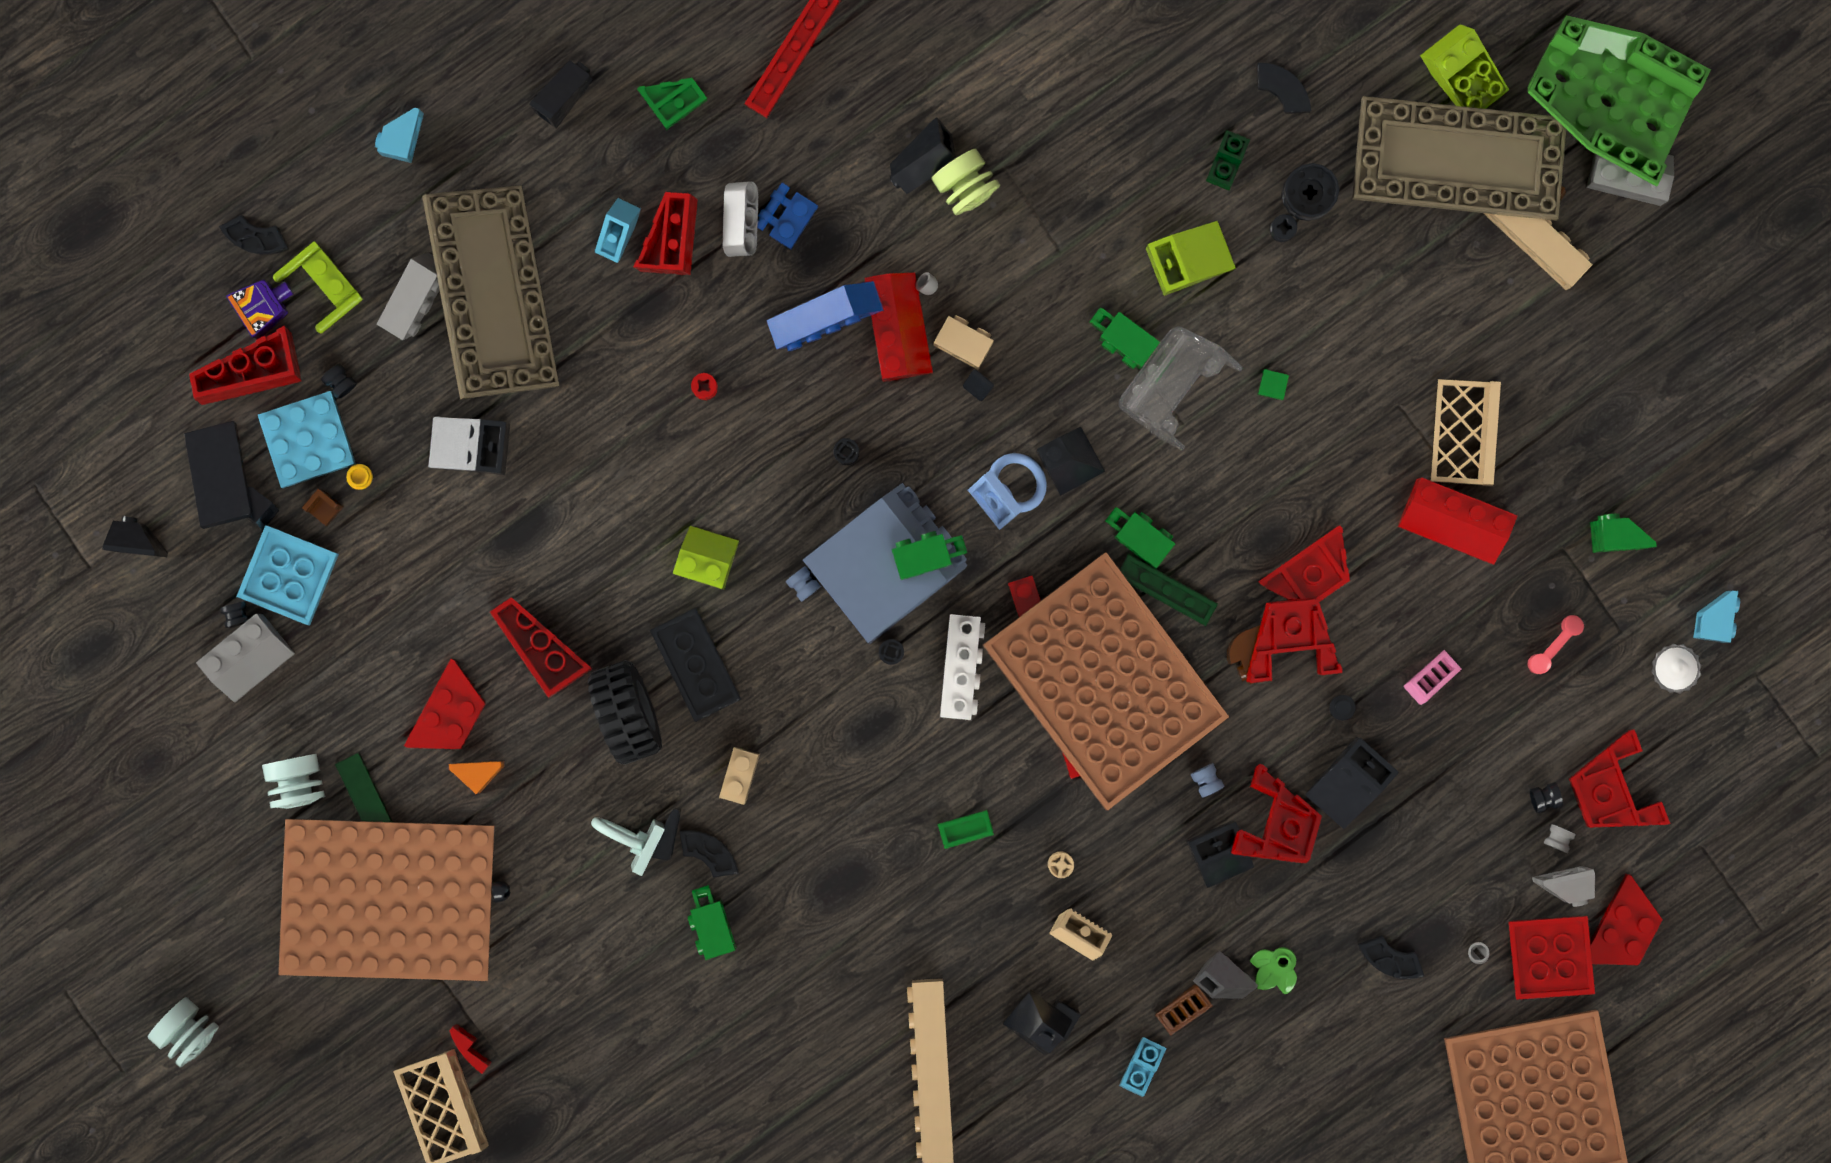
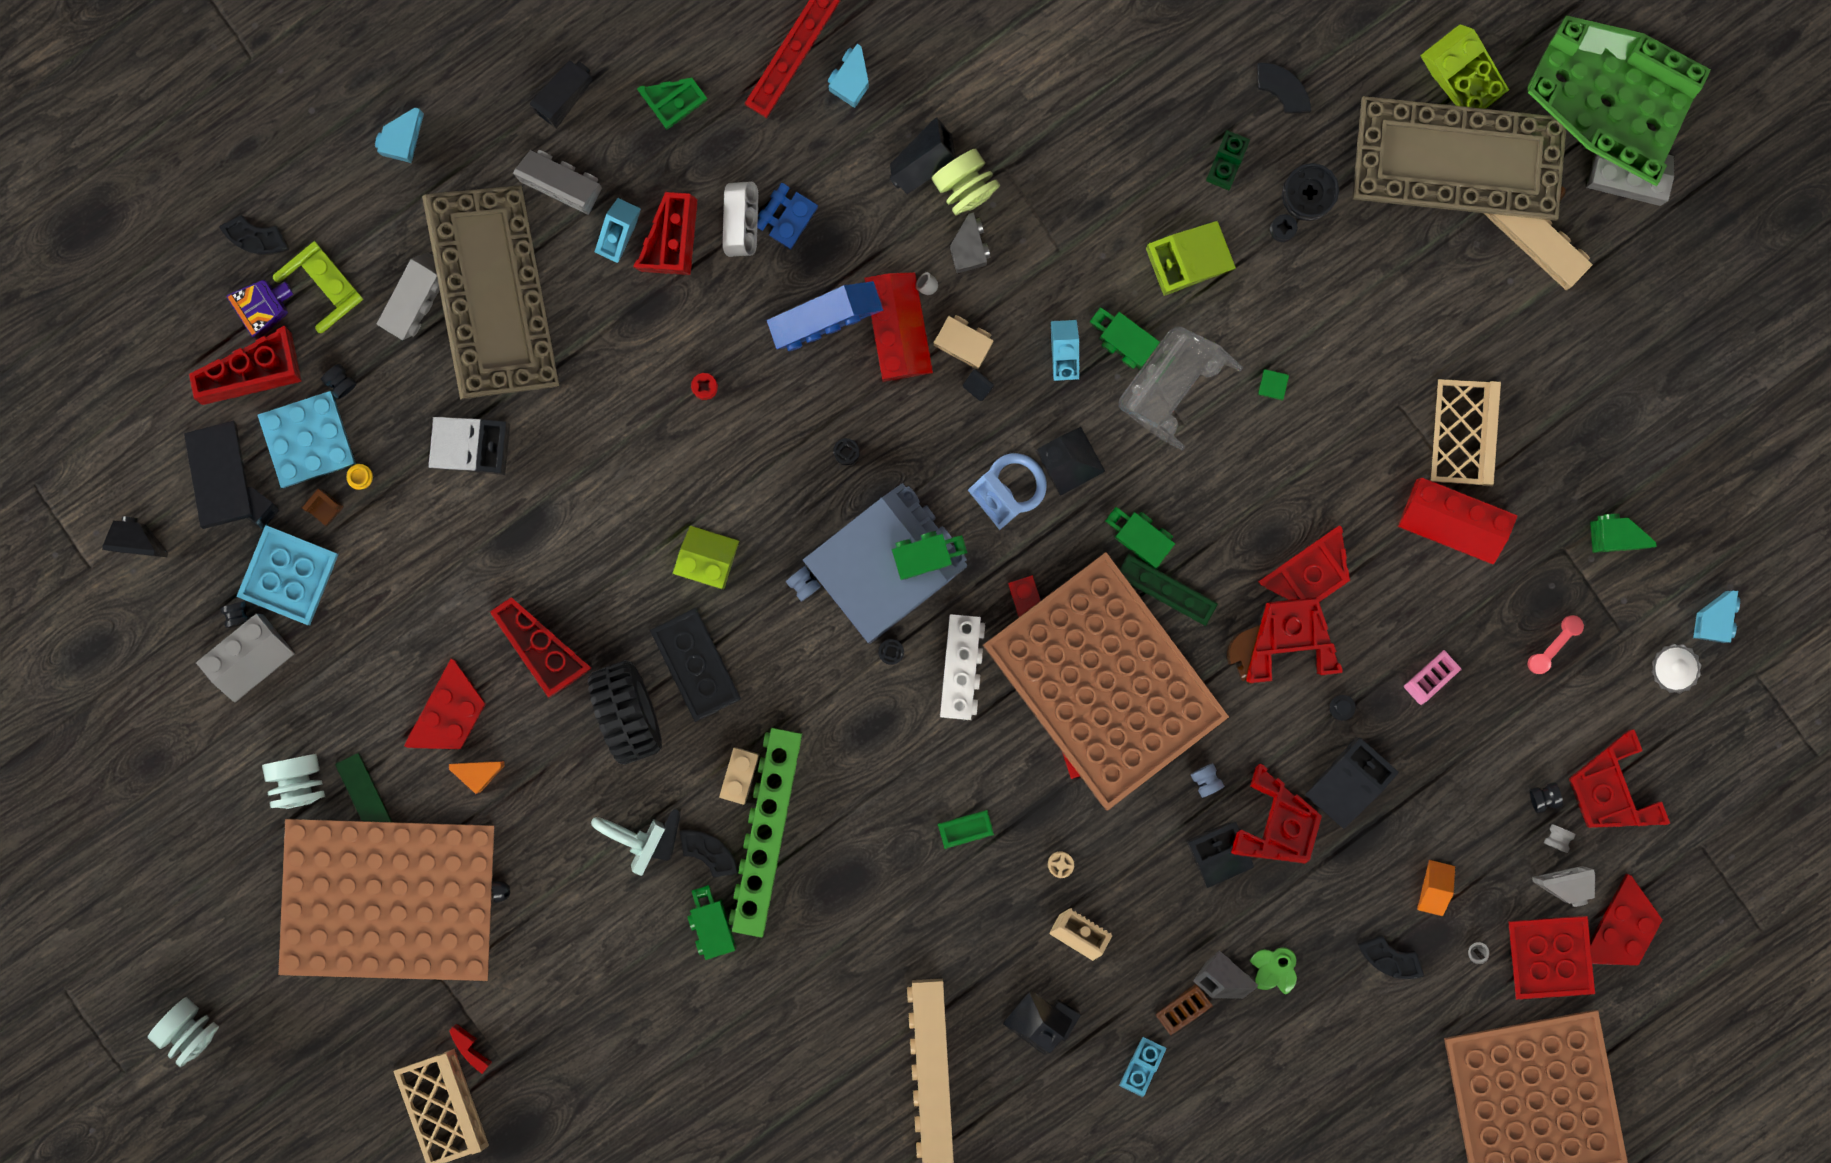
none -> light grey slope [513,150,602,215]
none -> bright green brick [729,728,803,937]
none -> medium azure slope [828,44,869,108]
none -> flat silver slope [950,213,990,273]
none -> medium azure slope [1051,320,1079,381]
none -> orange slope [1417,860,1455,916]

